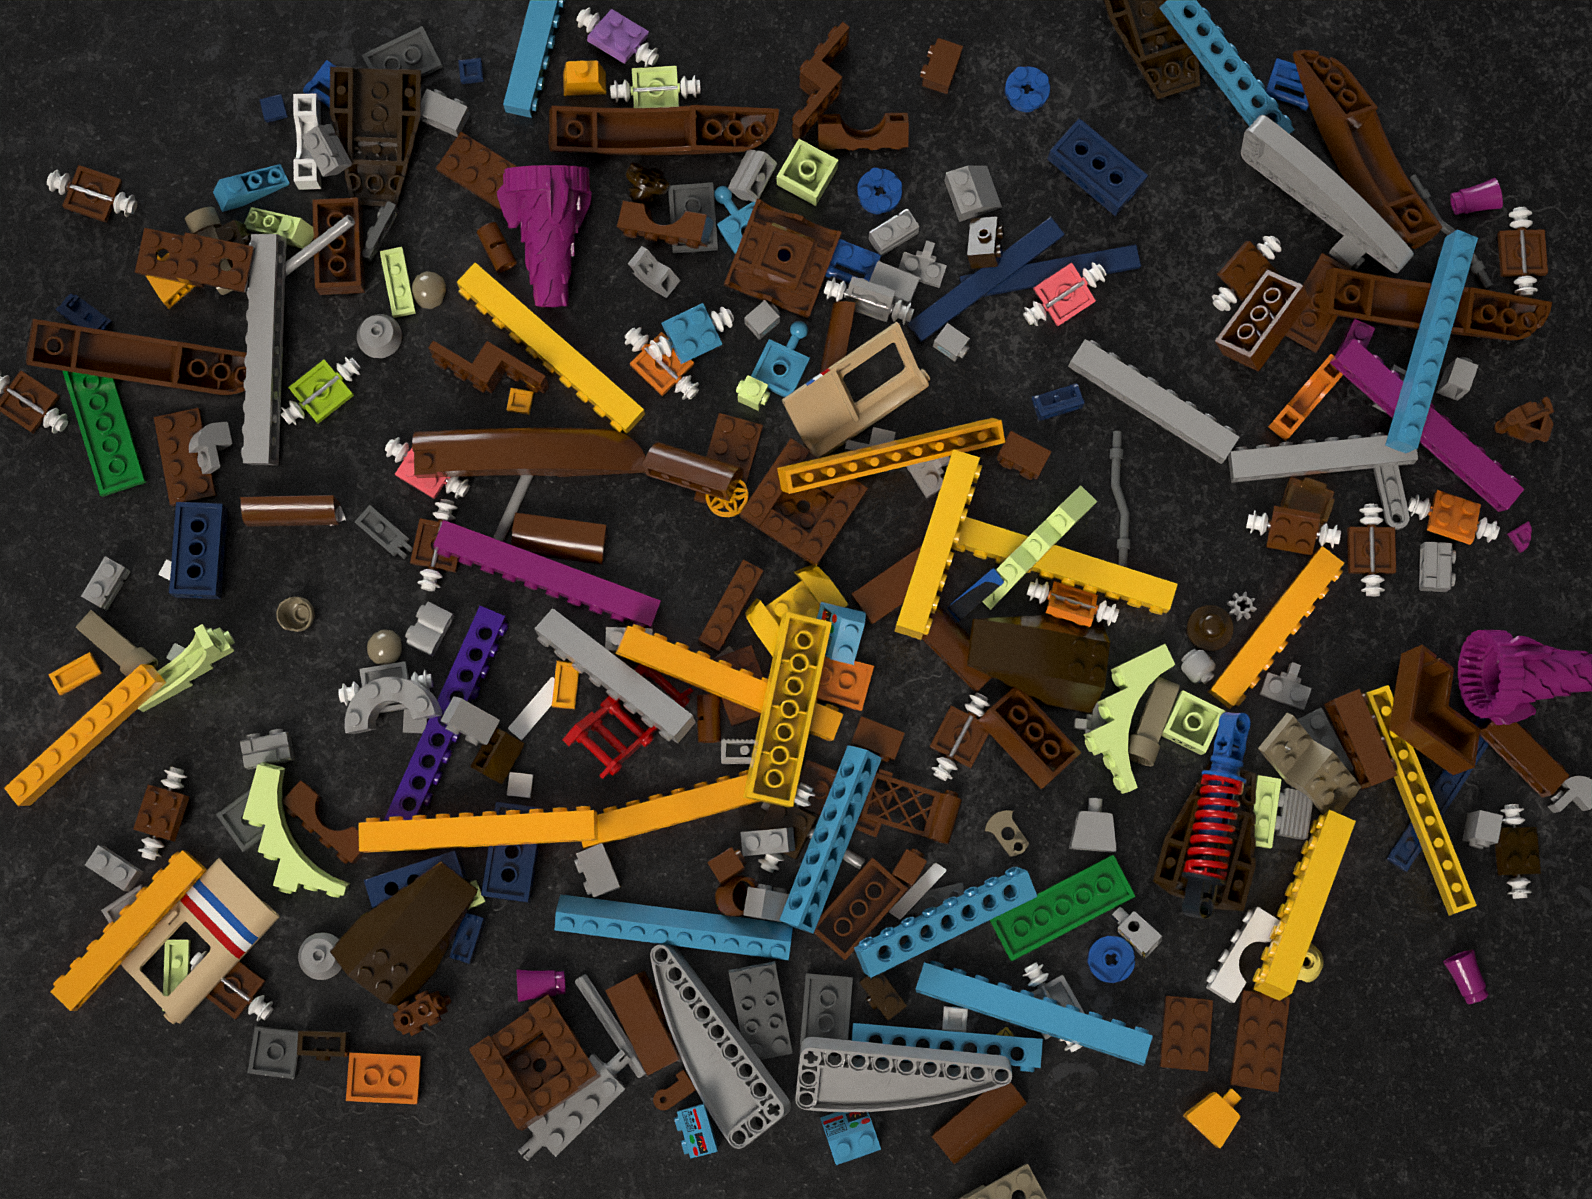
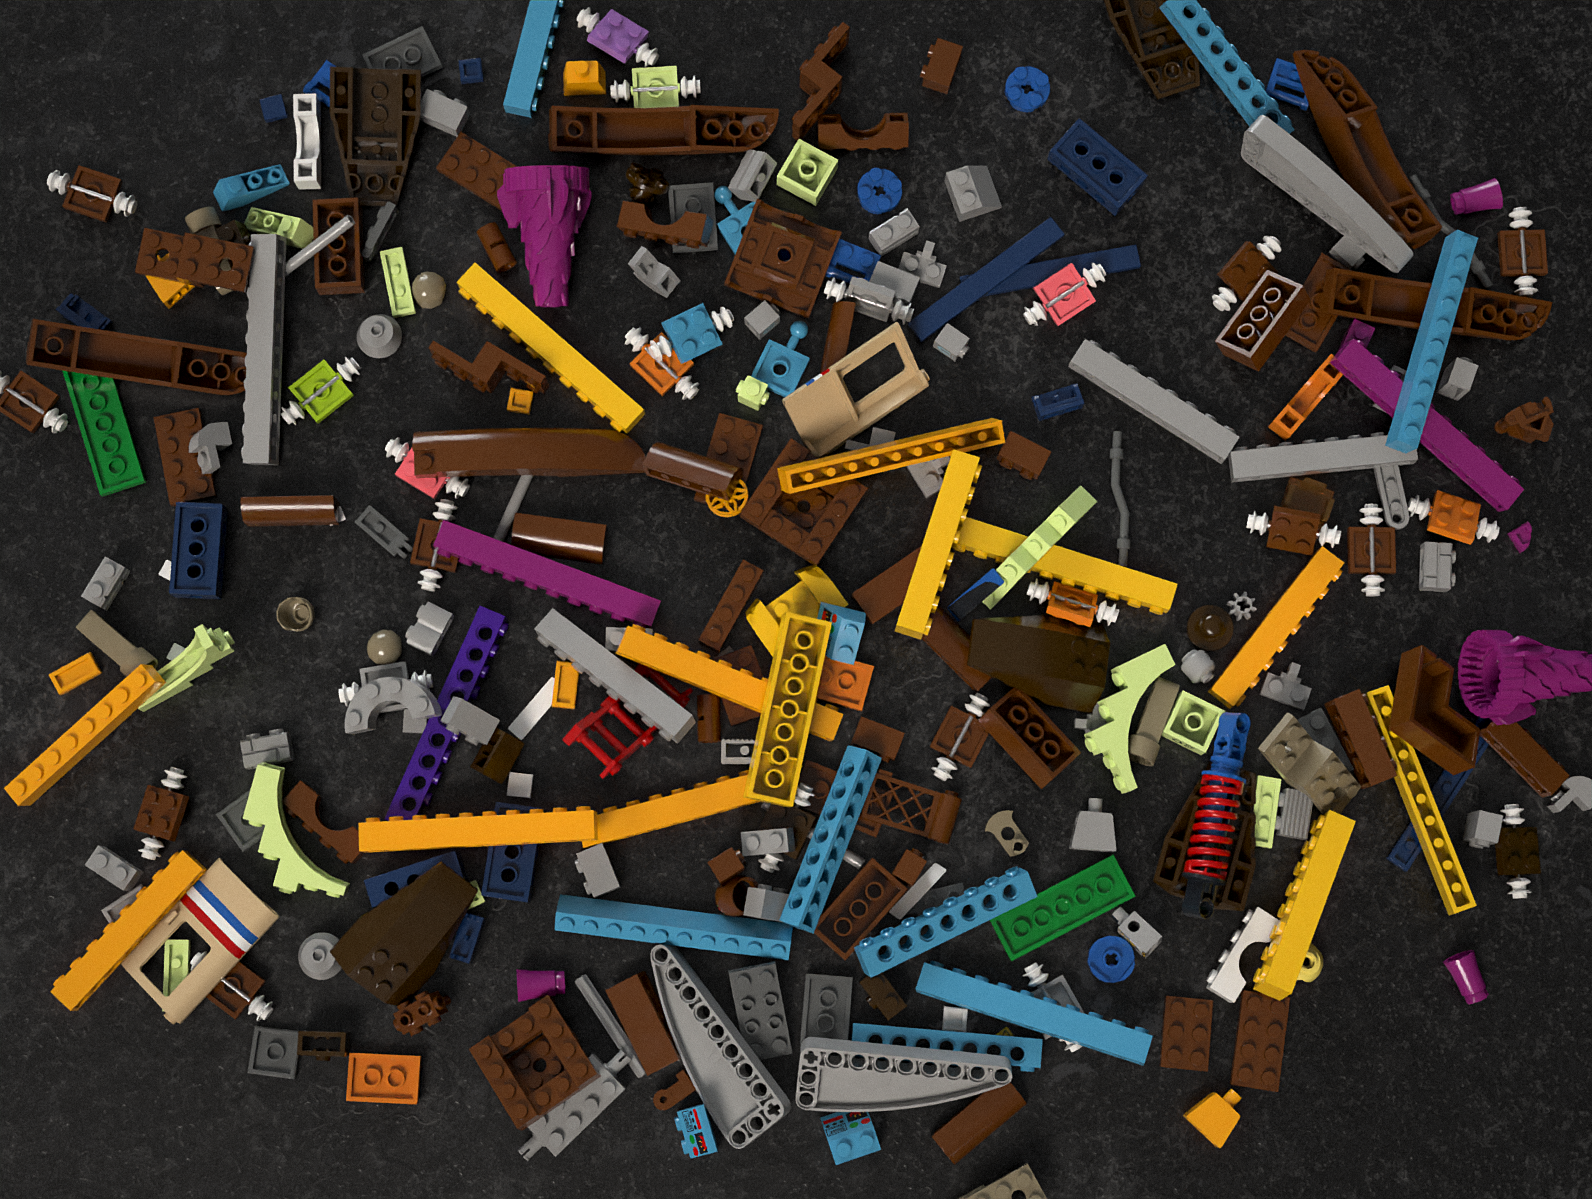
light grey brick [302,124,352,177] -> none
brick [967,217,1004,269] -> none

